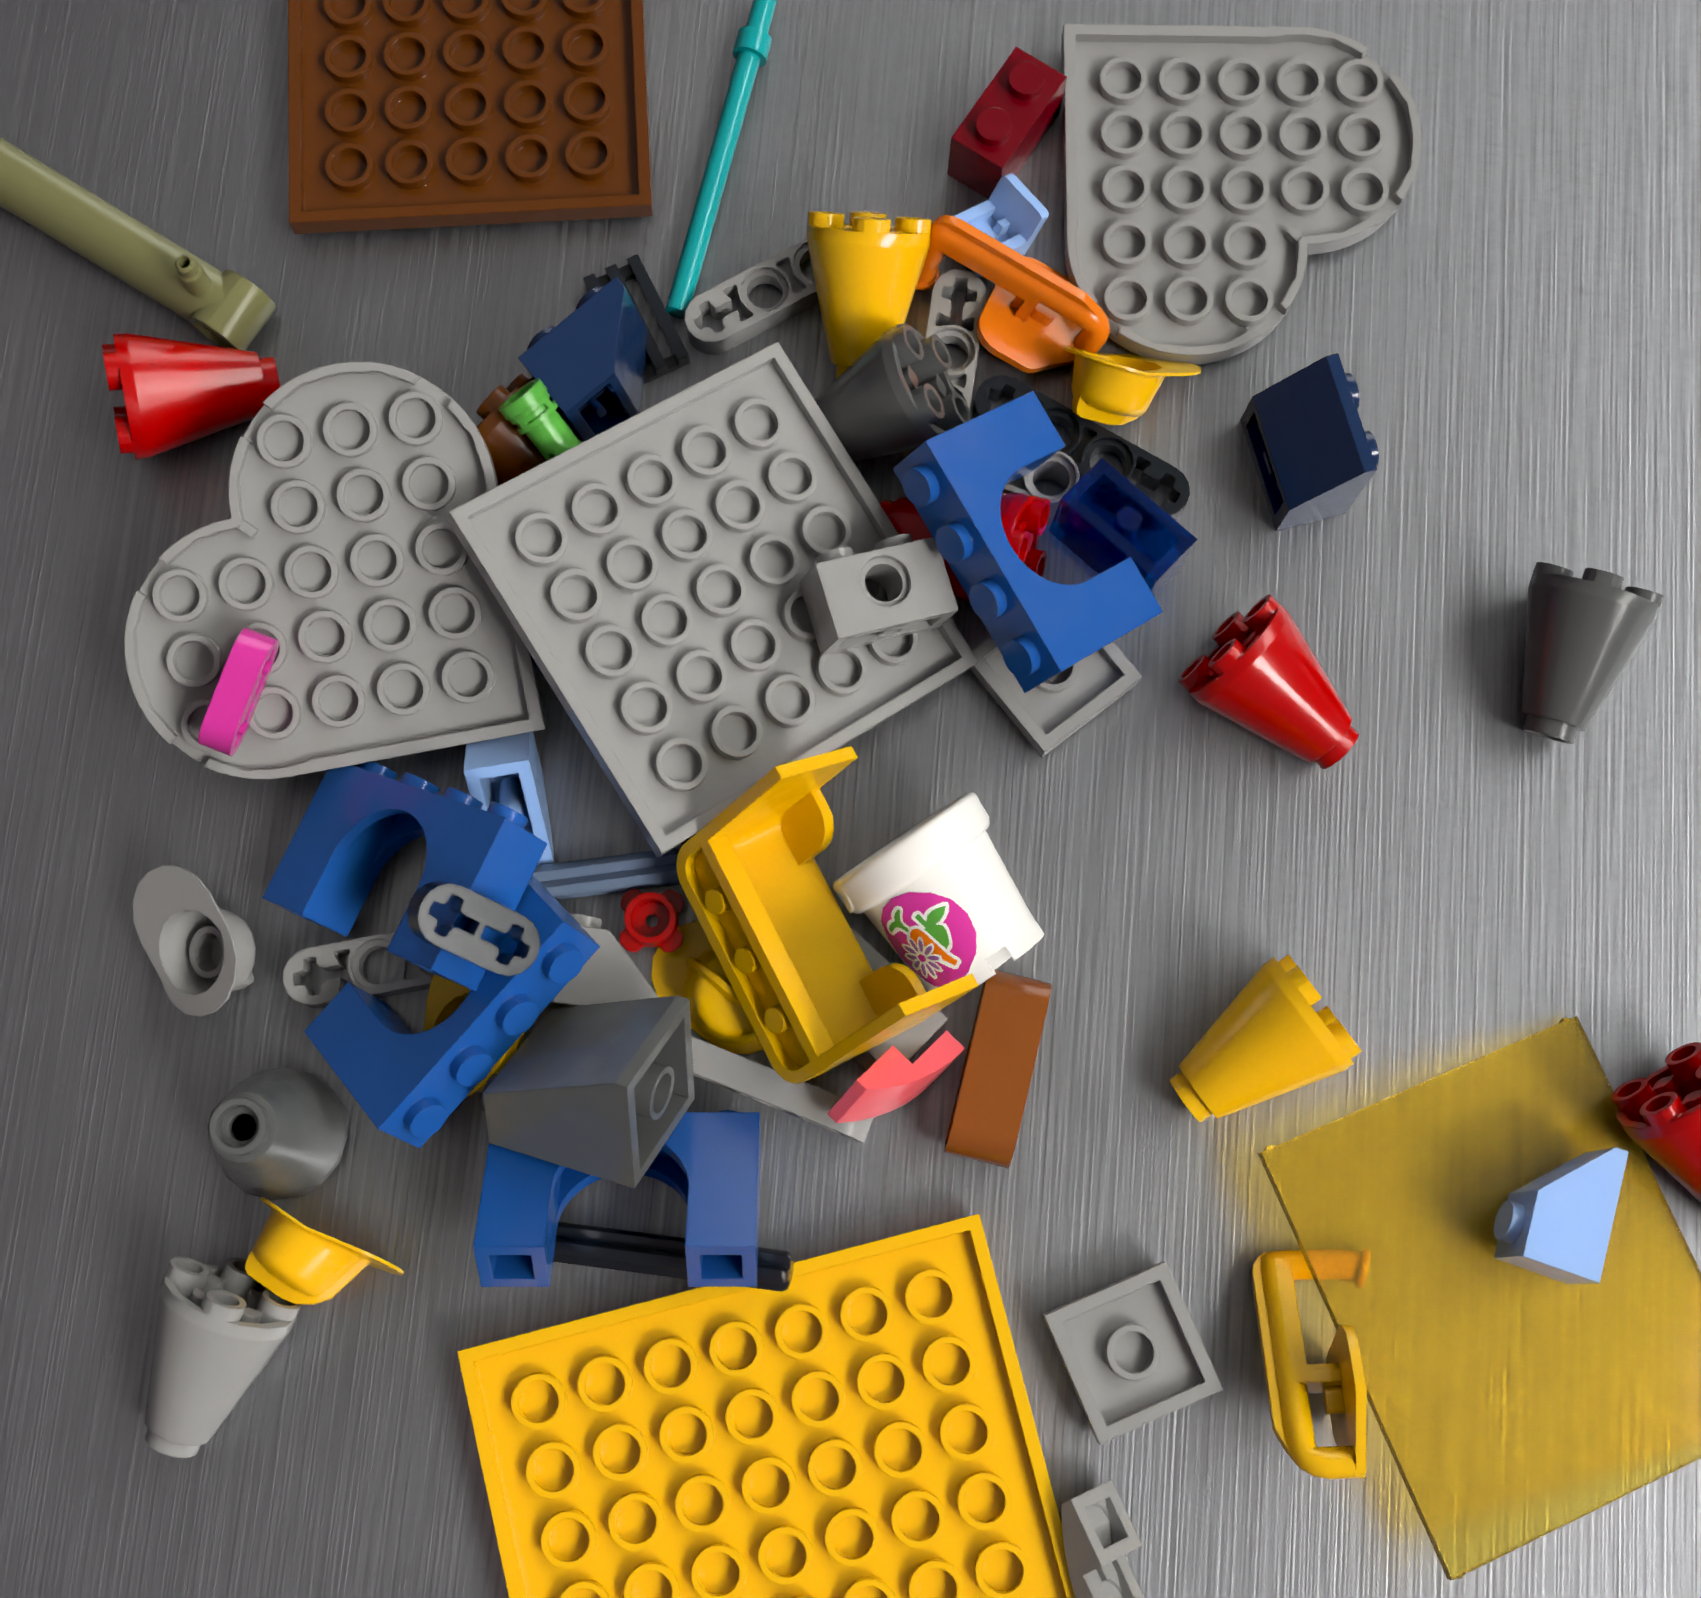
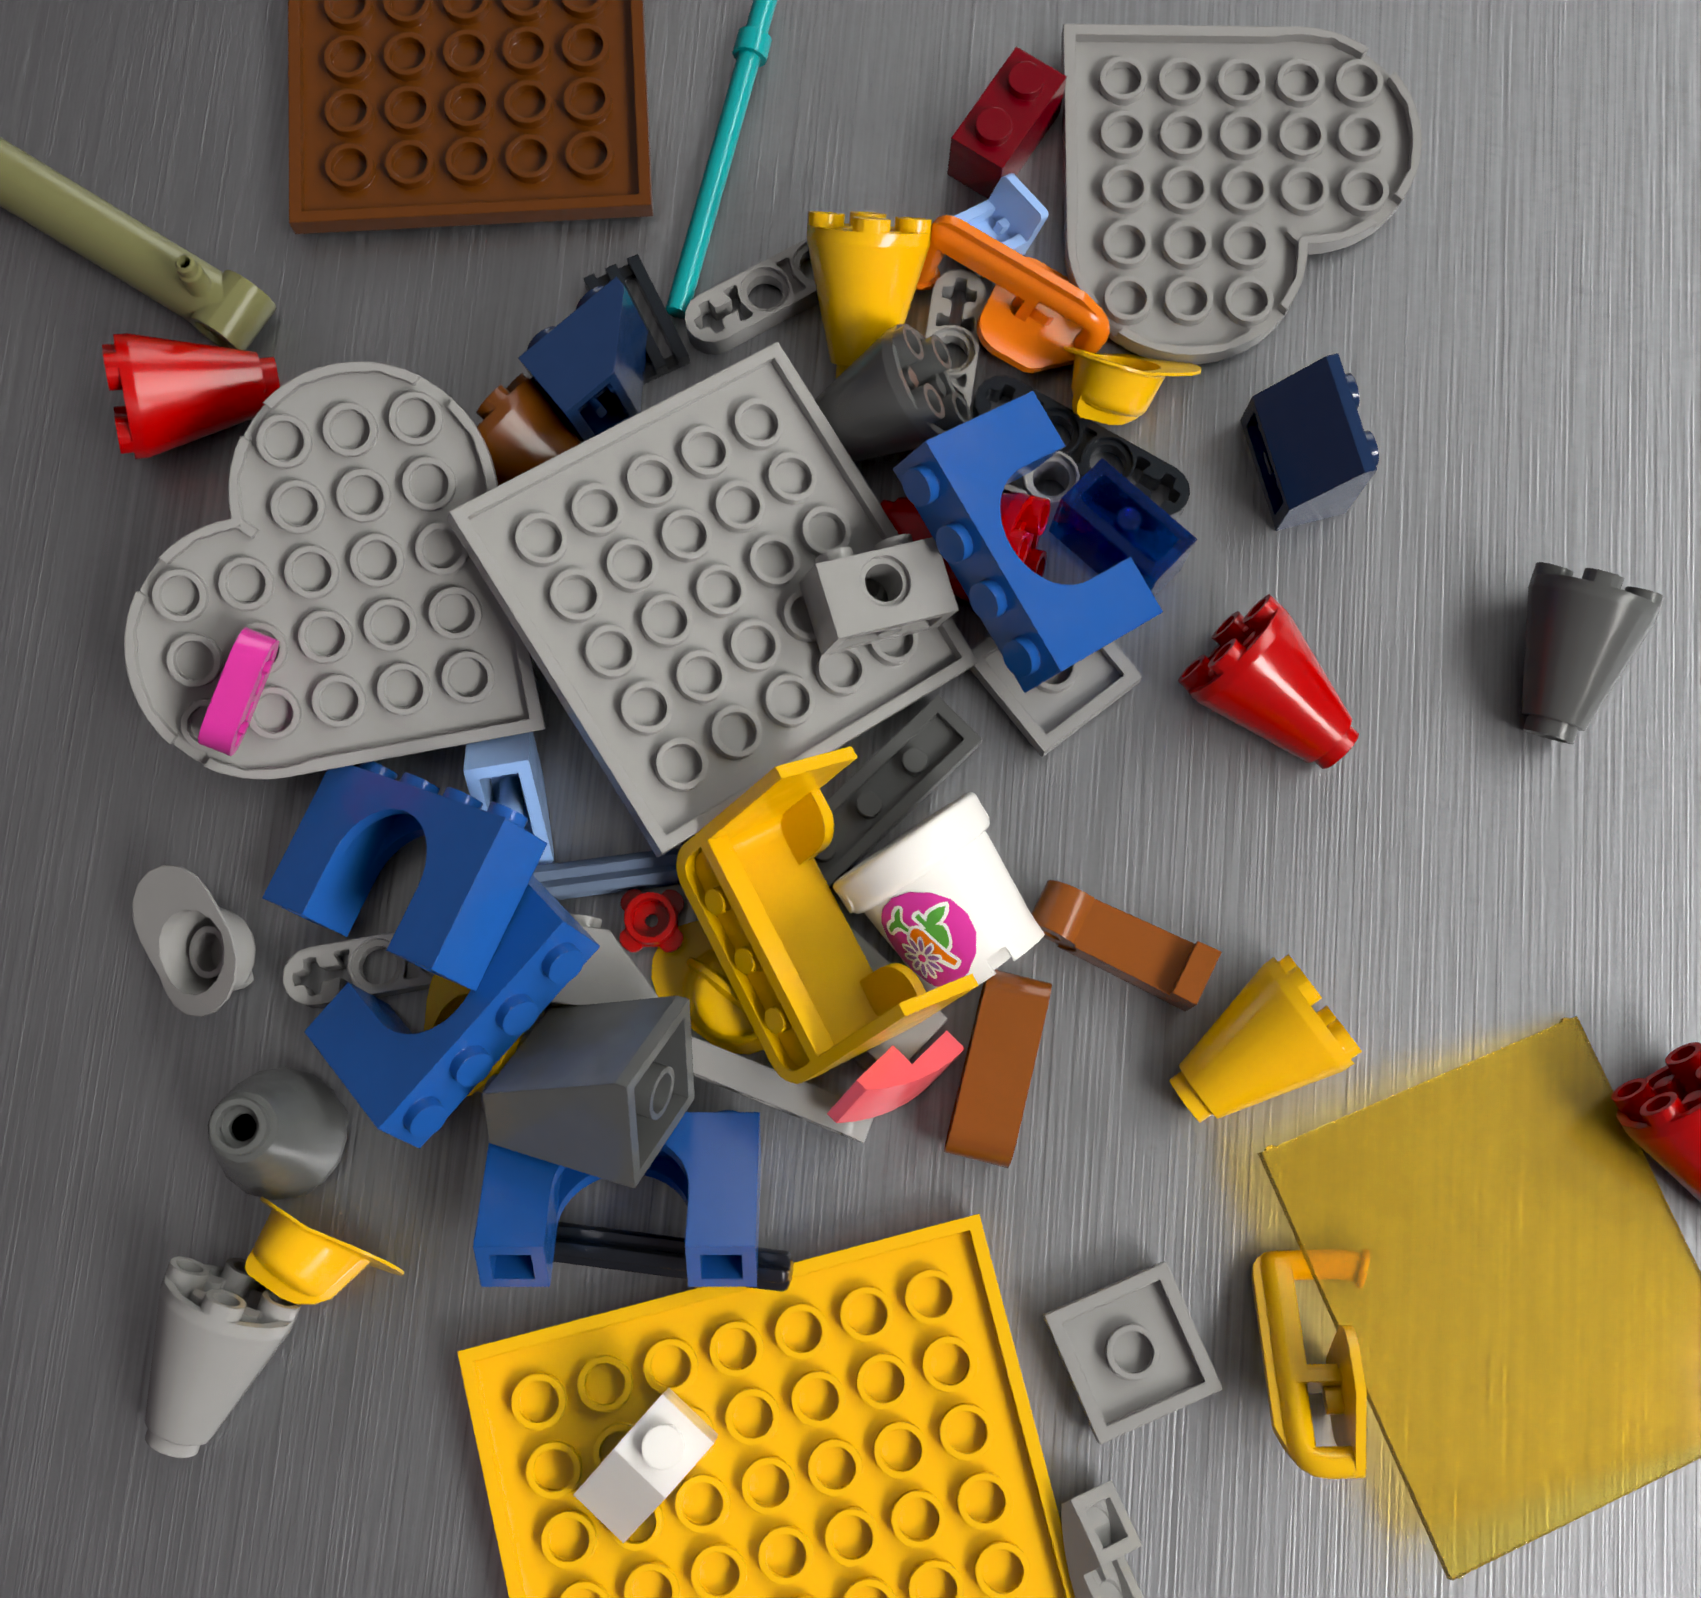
beam [407,881,540,976] -> none
bright green pin [498,378,581,461] -> none
light blue slope [1494,1147,1629,1284] -> none
none -> white slope [574,1388,718,1543]
none -> dark grey plate [814,695,982,889]
none -> dark orange leg [1031,880,1222,1012]

